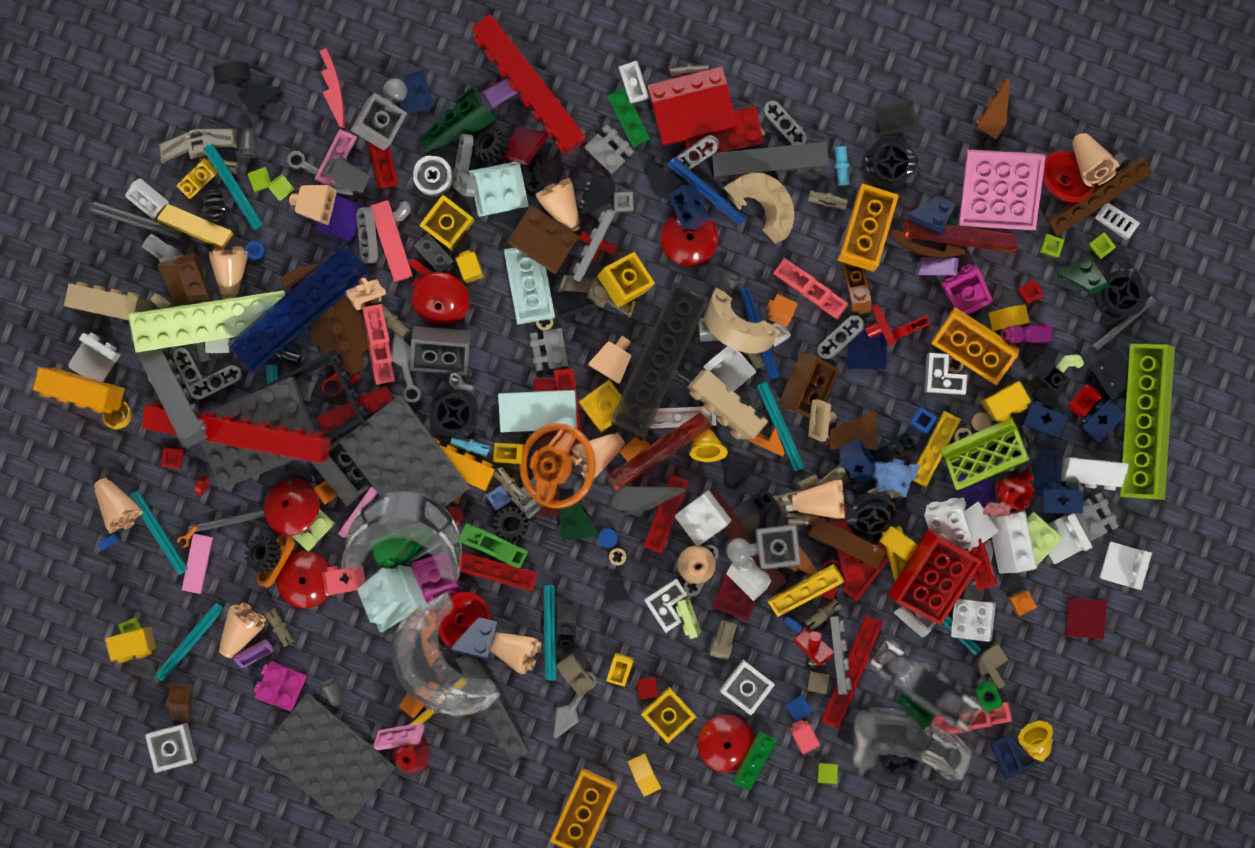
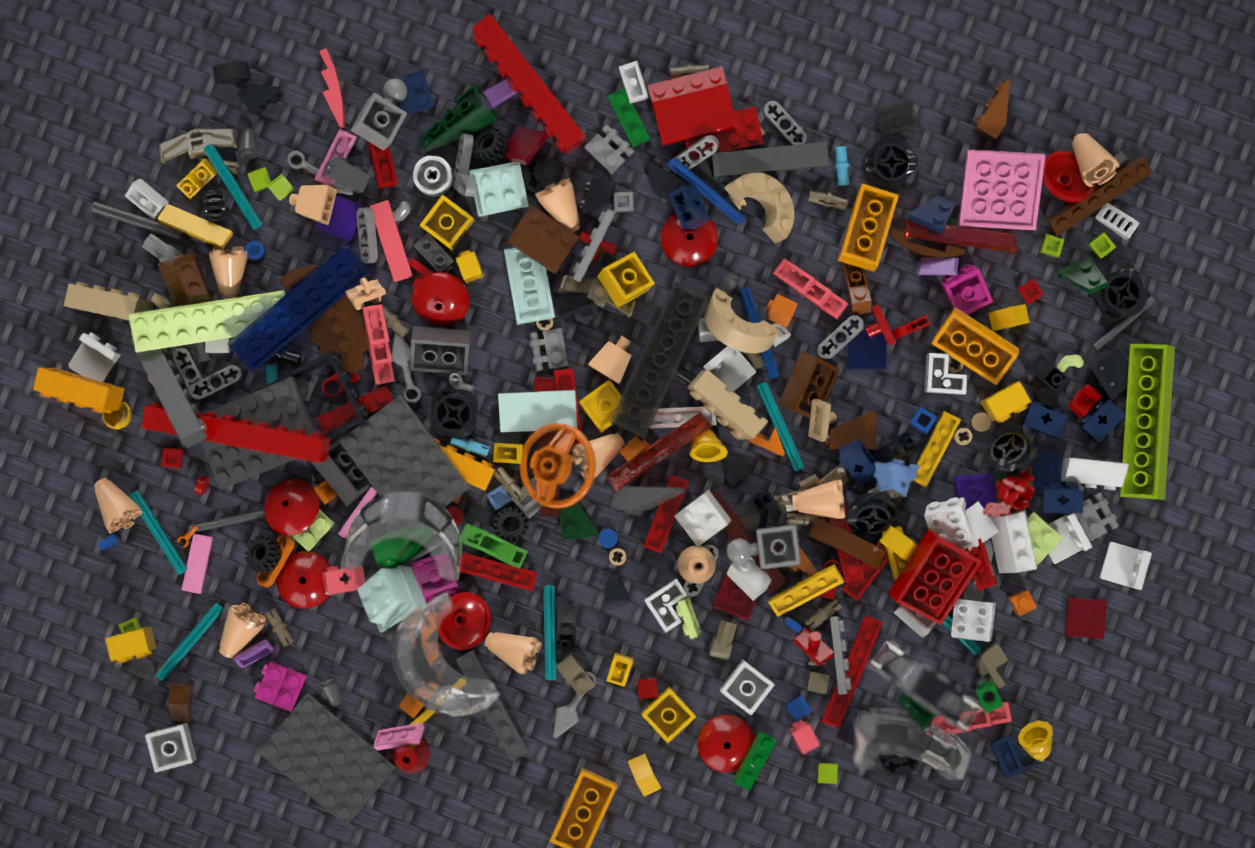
wing [451,618,498,660] -> none
lime fence [941,417,1029,490] -> none
magenta piece [1001,323,1052,343] -> none

